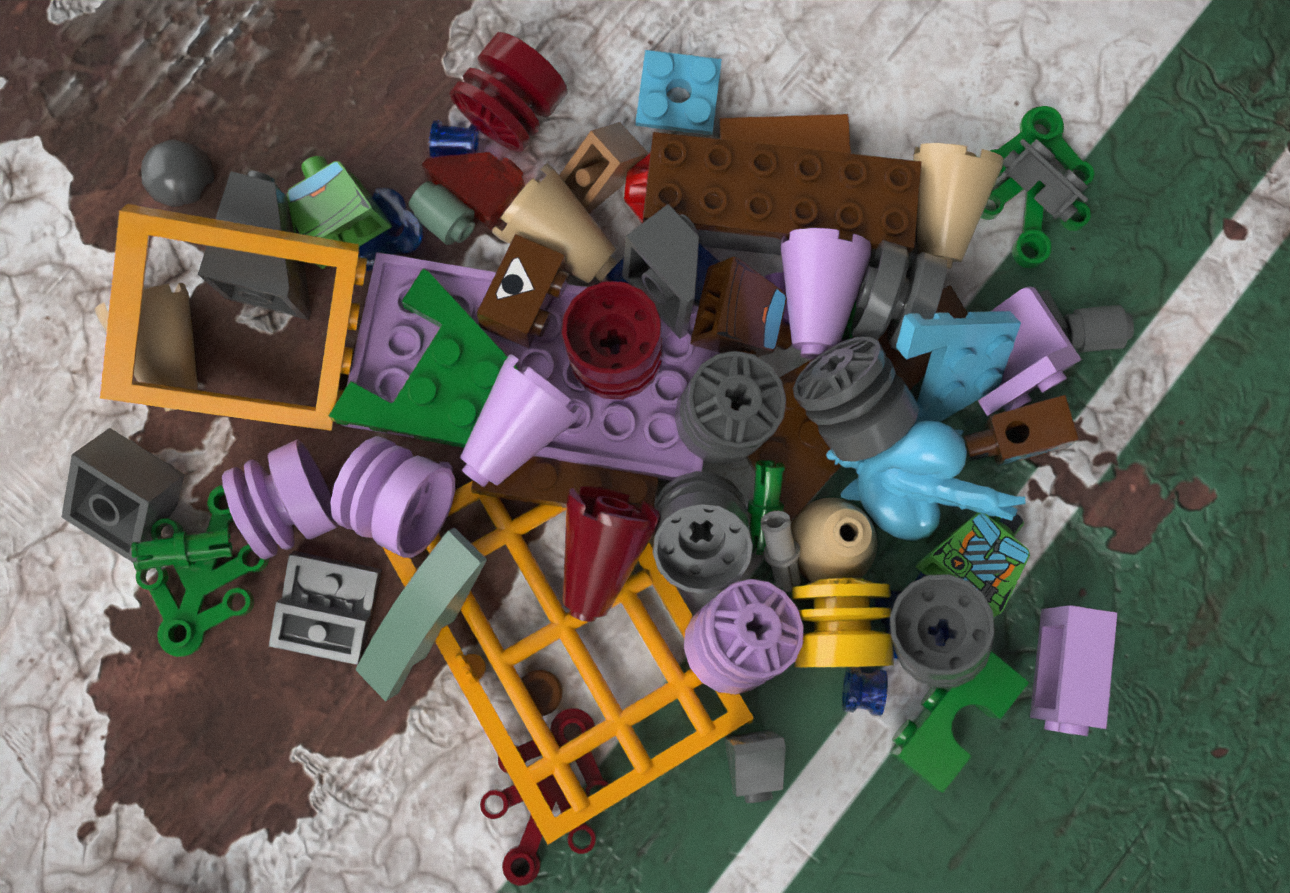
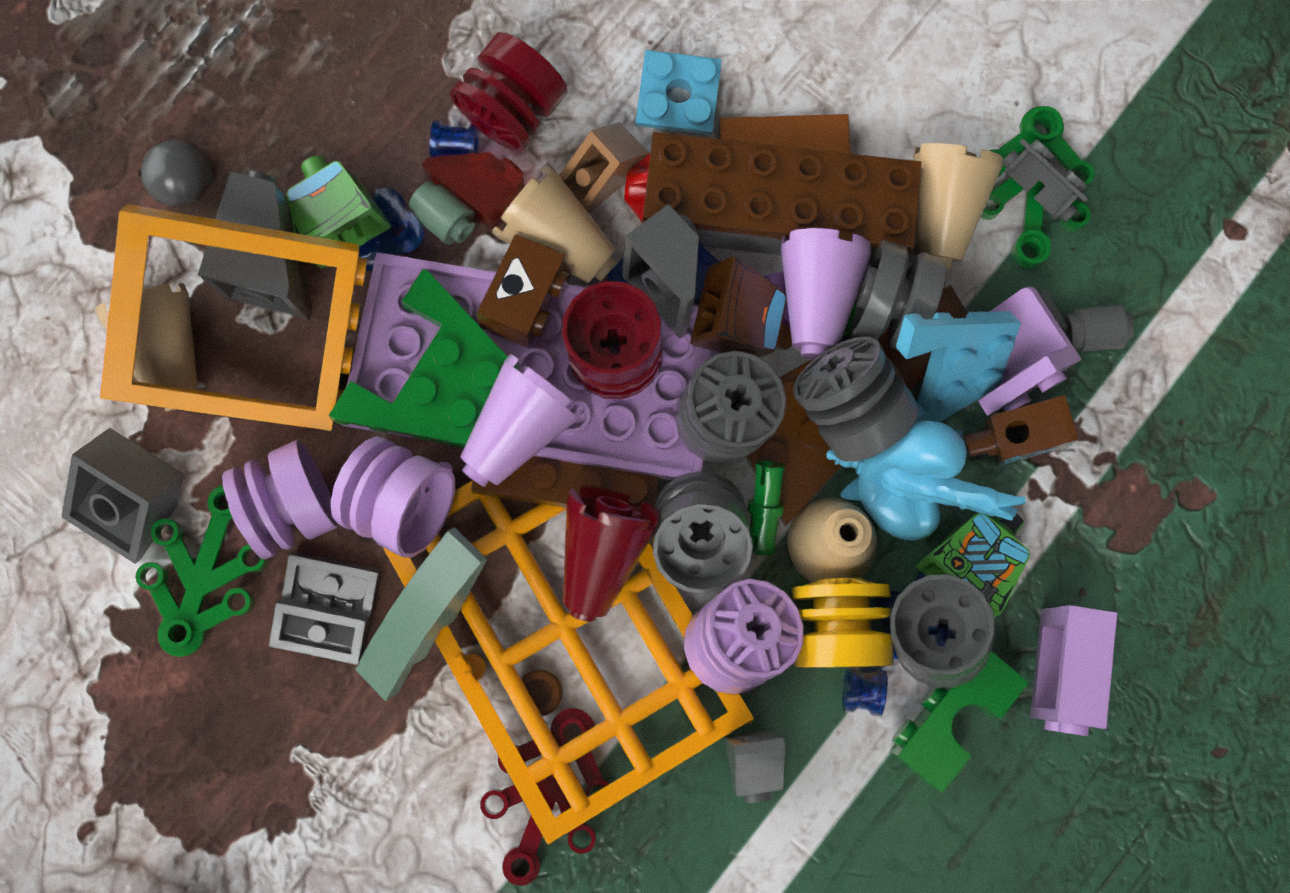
green pin [131,528,233,572] -> none
light grey axle [761,511,802,592] -> none

